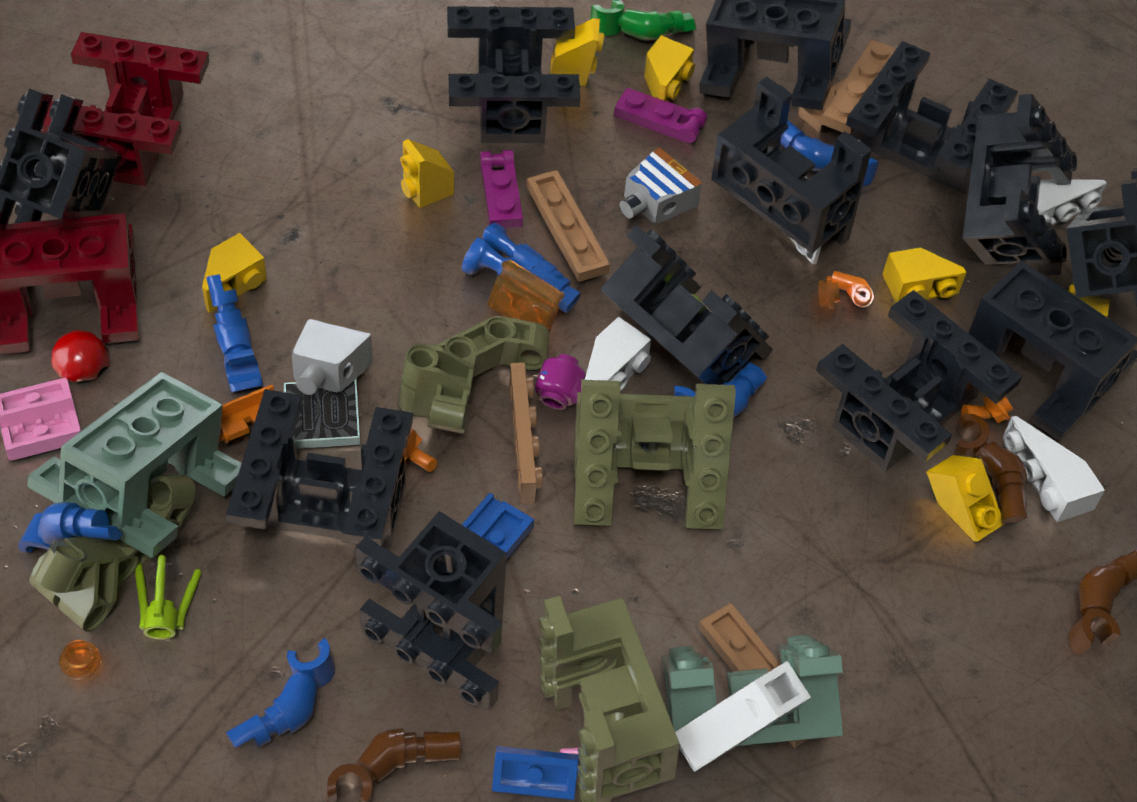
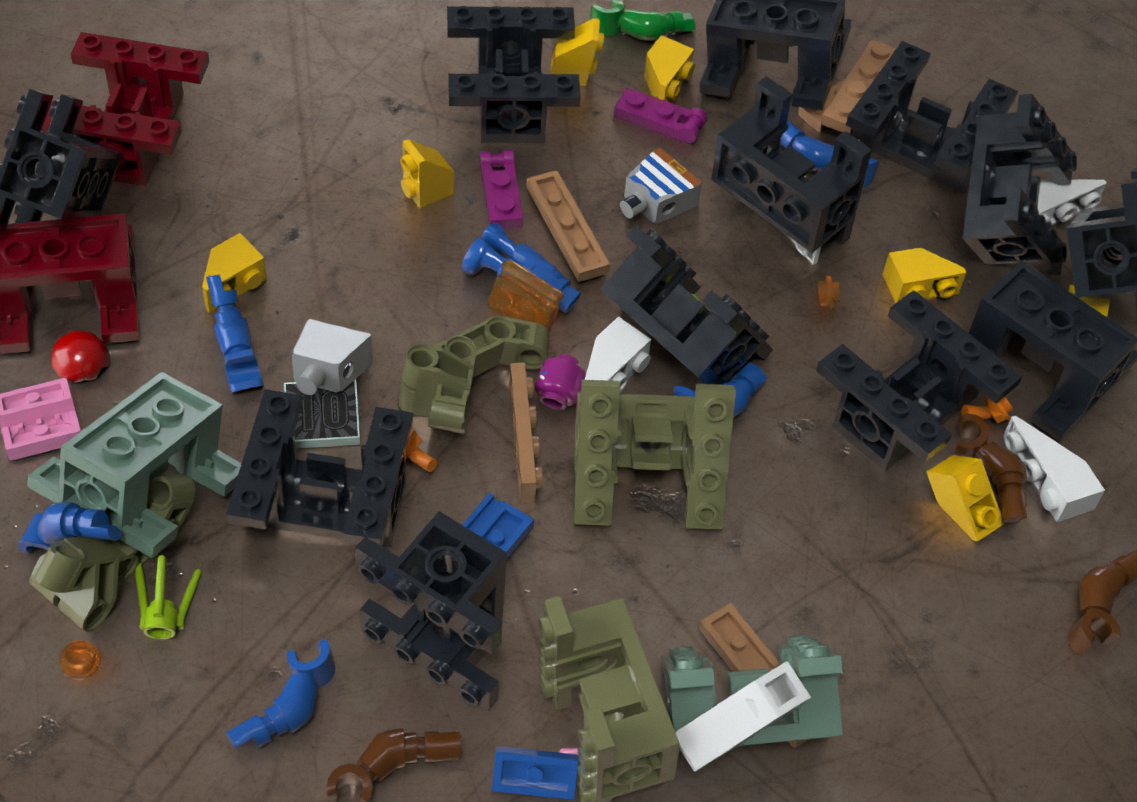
orange hinge [218,384,275,444] -> none
orange arm [830,270,874,307] -> none

